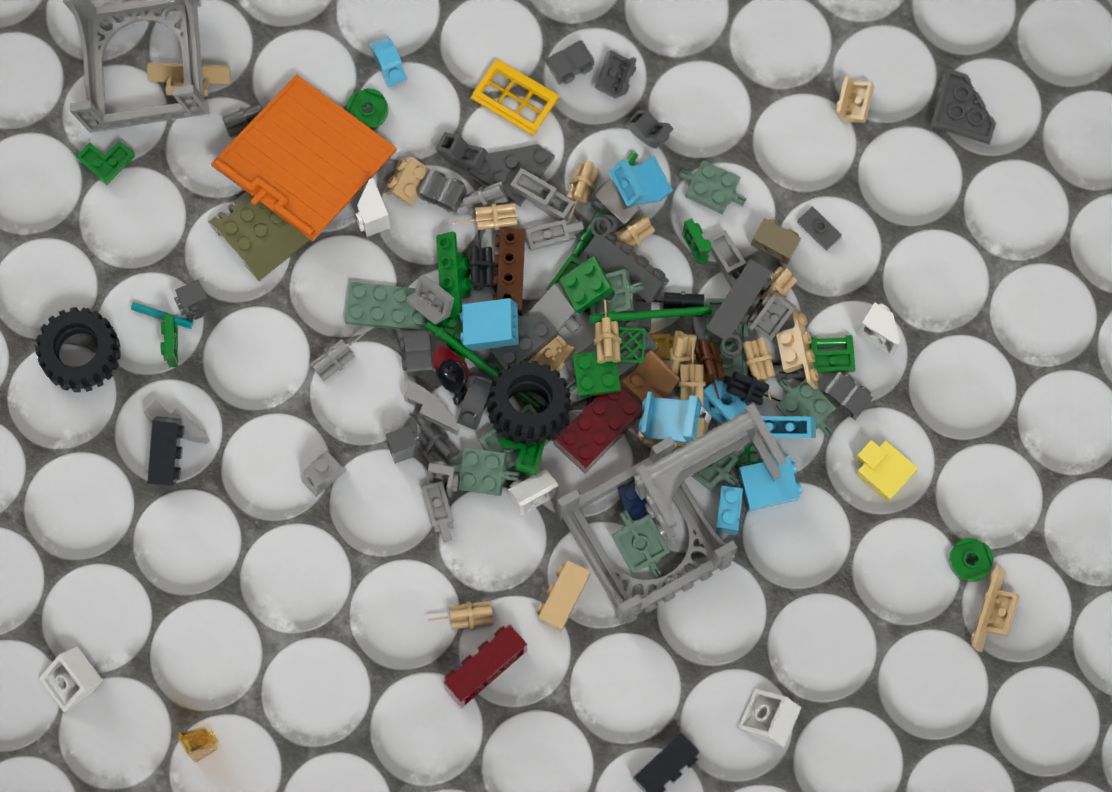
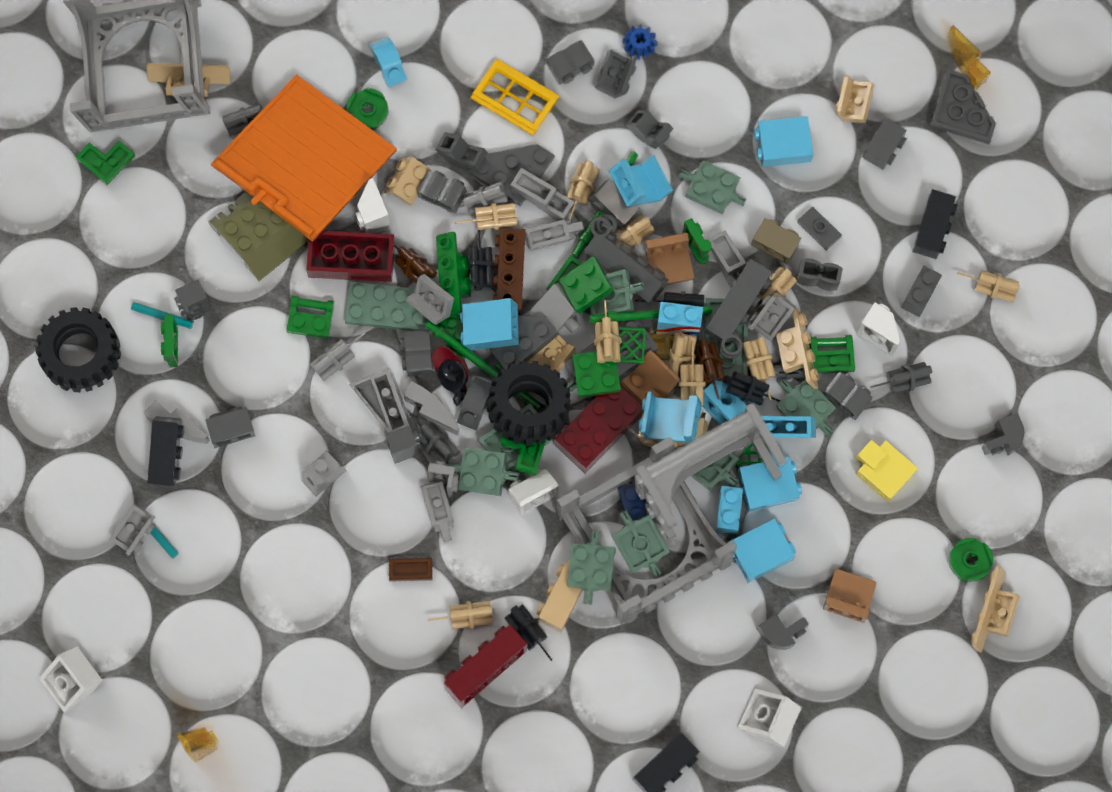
none -> light grey bracket [109,503,156,556]
none -> teal bar [150,526,179,559]
none -> dark grey brick [205,407,255,449]
none -> green plate [286,295,334,339]
none -> dark red brick [307,231,395,282]
none -> light grey wedge [349,369,414,433]
none -> reddish brown tile [389,558,433,582]
none -> reddish brown piece [395,245,437,284]
none -> black piece [504,605,553,661]
none -> sand green plate [567,530,616,605]
none -> blue gear [622,24,657,60]
none -> medium nougat bracket [645,233,694,285]
none -> medium azure panel [656,302,703,342]
none -> medium azure brick [729,519,796,583]
none -> medium azure brick [754,116,813,167]
none -> dark grey brick [757,614,809,650]
none -> dark grey brick [796,259,843,291]
none -> medium nougat bracket [823,569,877,623]
none -> dark grey brick [862,118,907,170]
none -> dark grey piece [870,362,932,394]
none -> dark grey brick [901,265,942,317]
none -> black brick [912,189,958,259]
none -> clear yellow slope [947,25,991,90]
none -> tan piece [957,270,1020,303]
none -> dark grey brick [982,413,1025,456]

